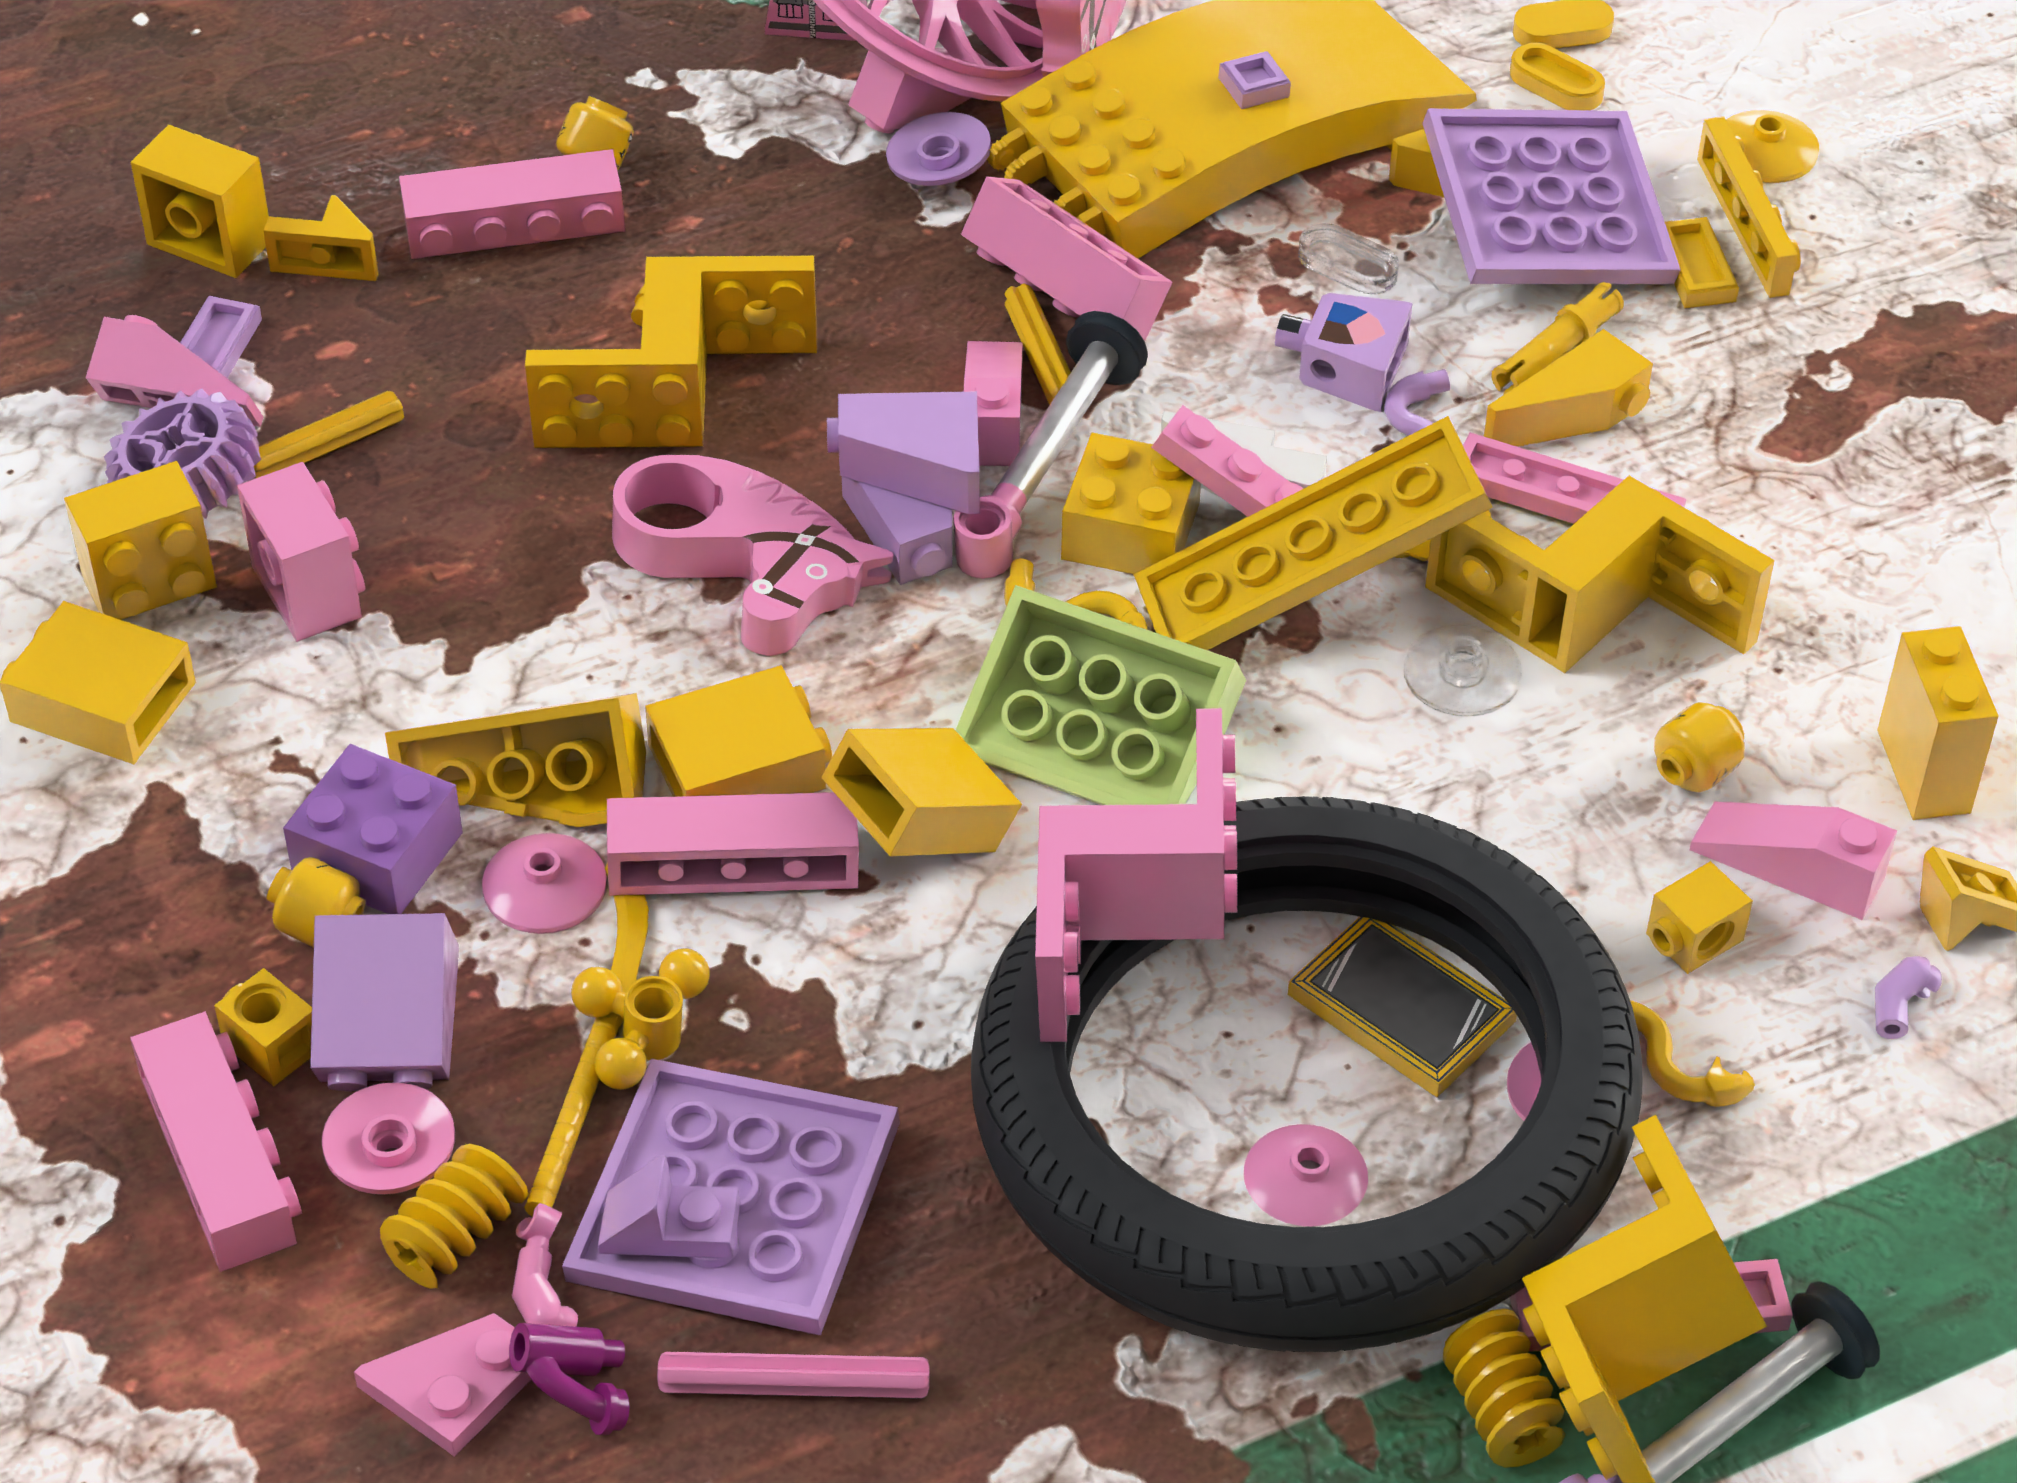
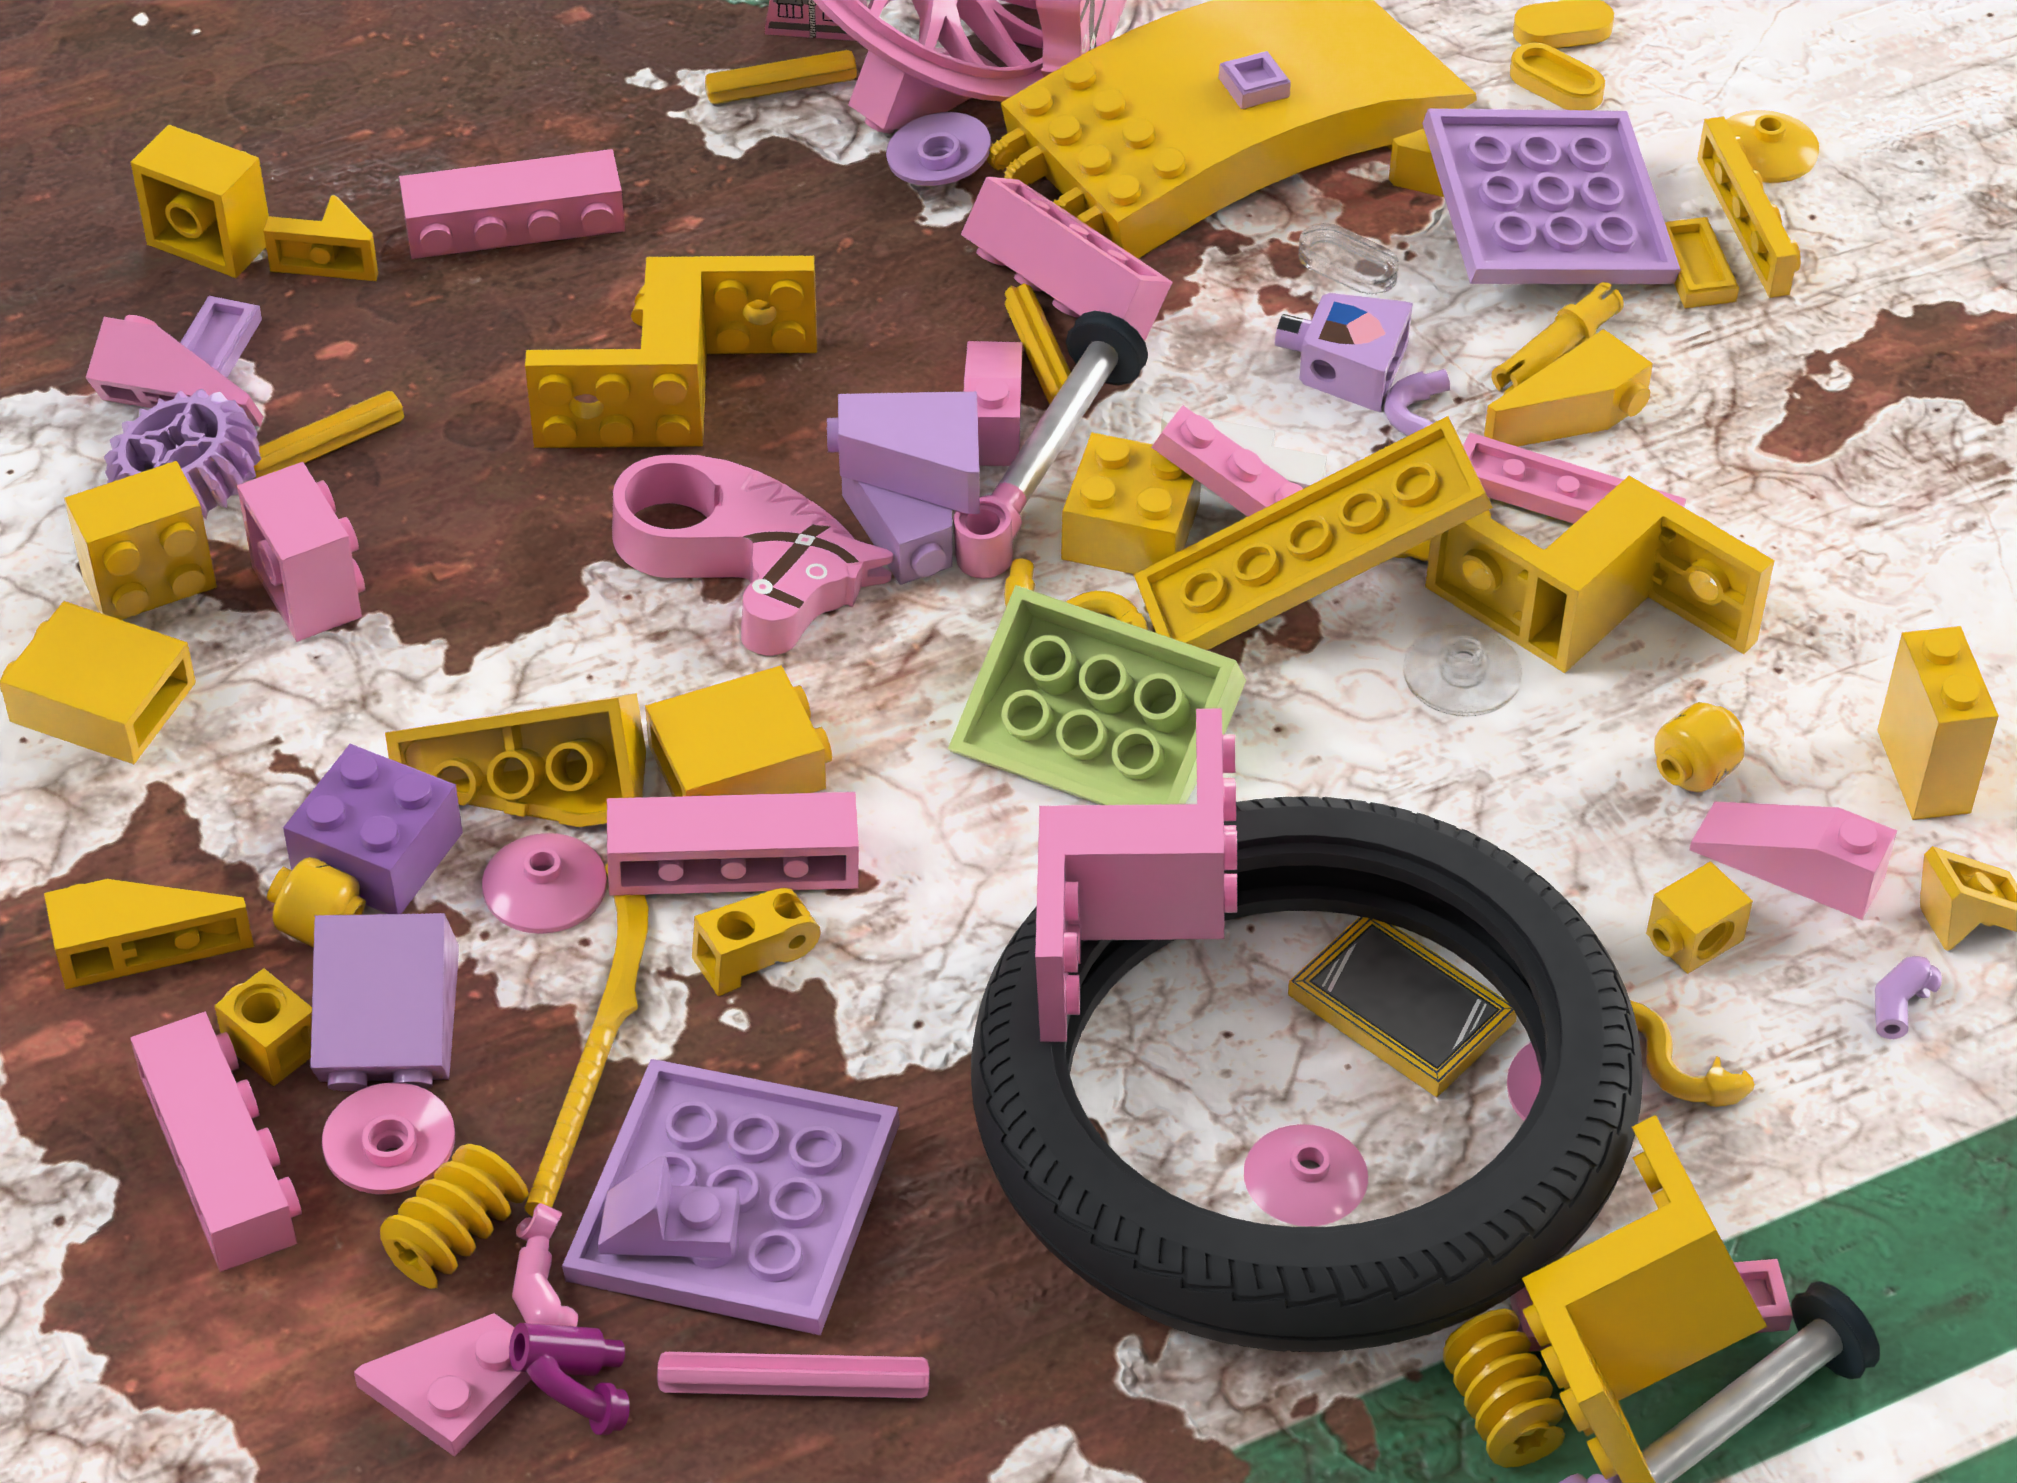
yellow head [556,96,634,171] -> none
yellow piece [571,948,710,1090] -> none
yellow brick [821,728,1022,856] -> none
none -> yellow slope [44,879,254,989]
none -> yellow leg [692,888,821,996]
none -> yellow axle [705,50,857,104]

